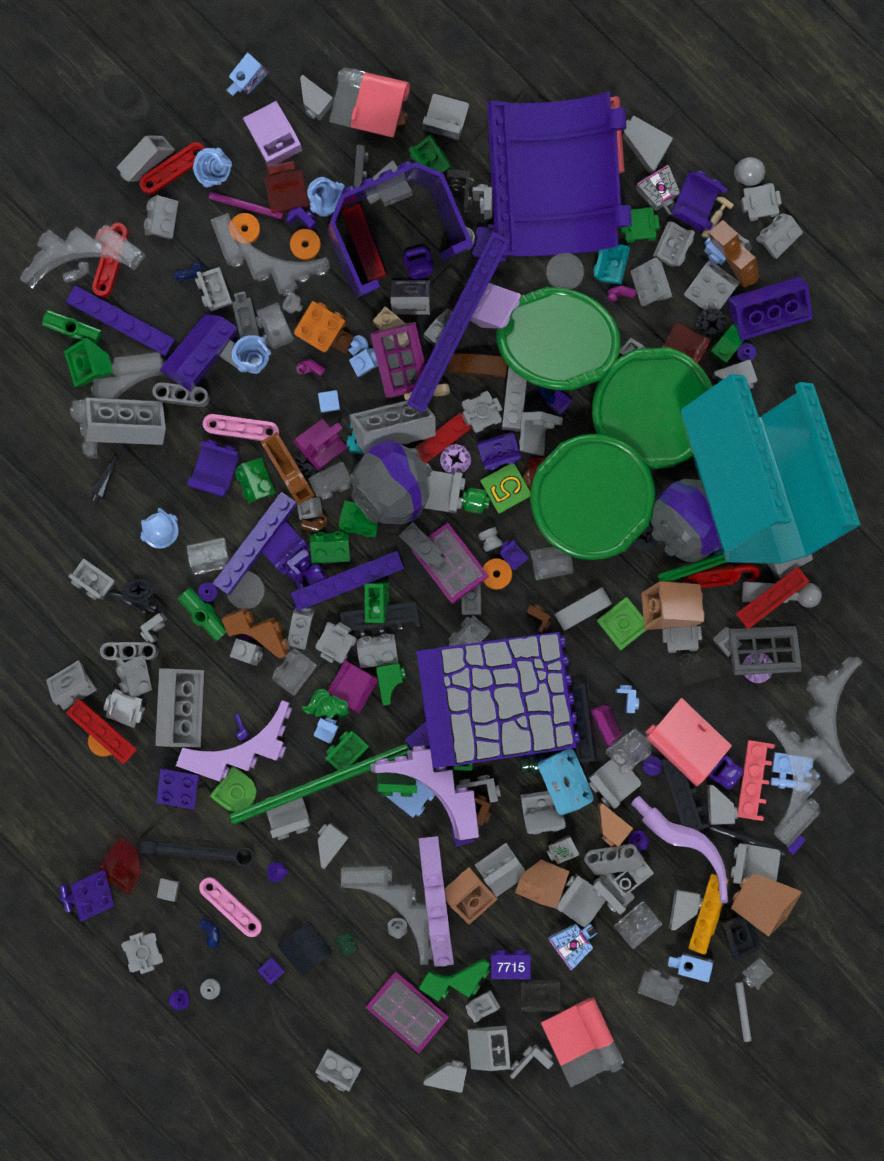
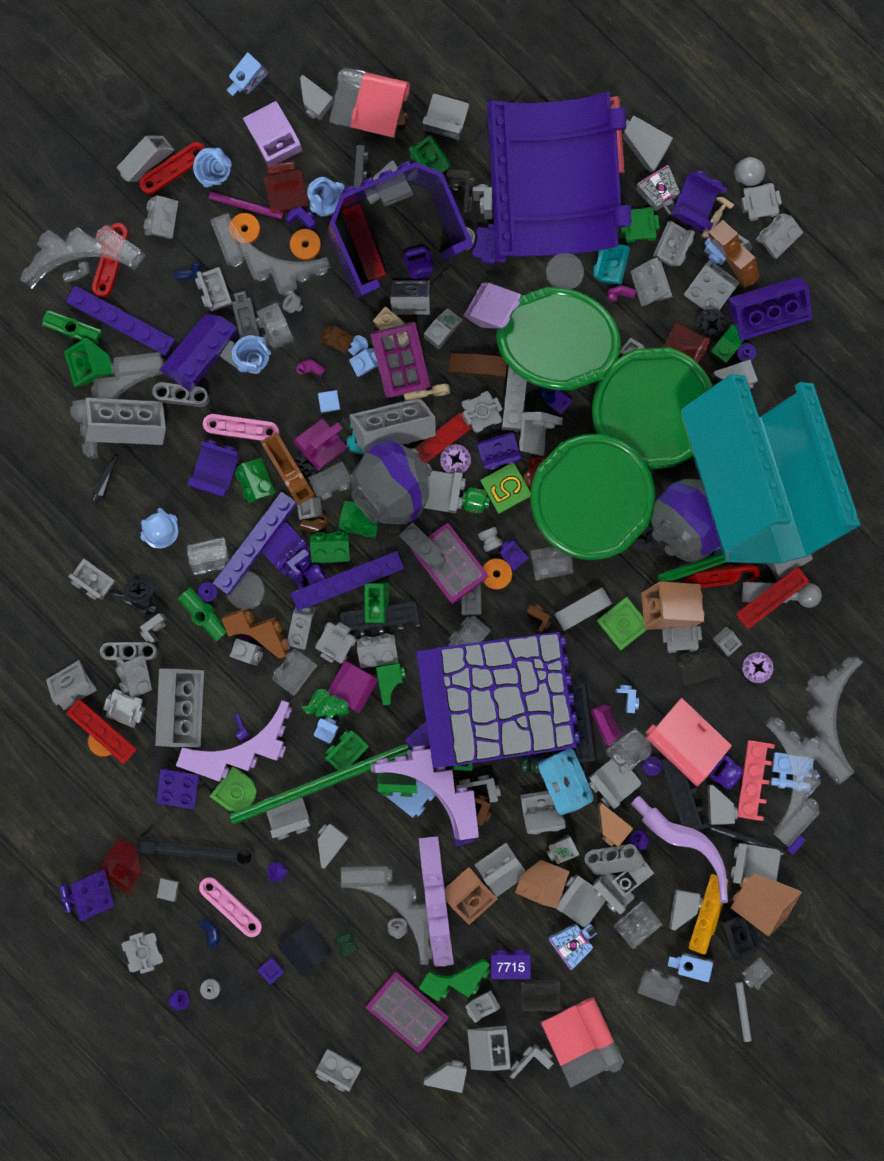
orange bracket [294,301,347,352] -> none
dark purple plate [406,232,510,413] -> none
dark grey piece [729,626,801,675] -> none

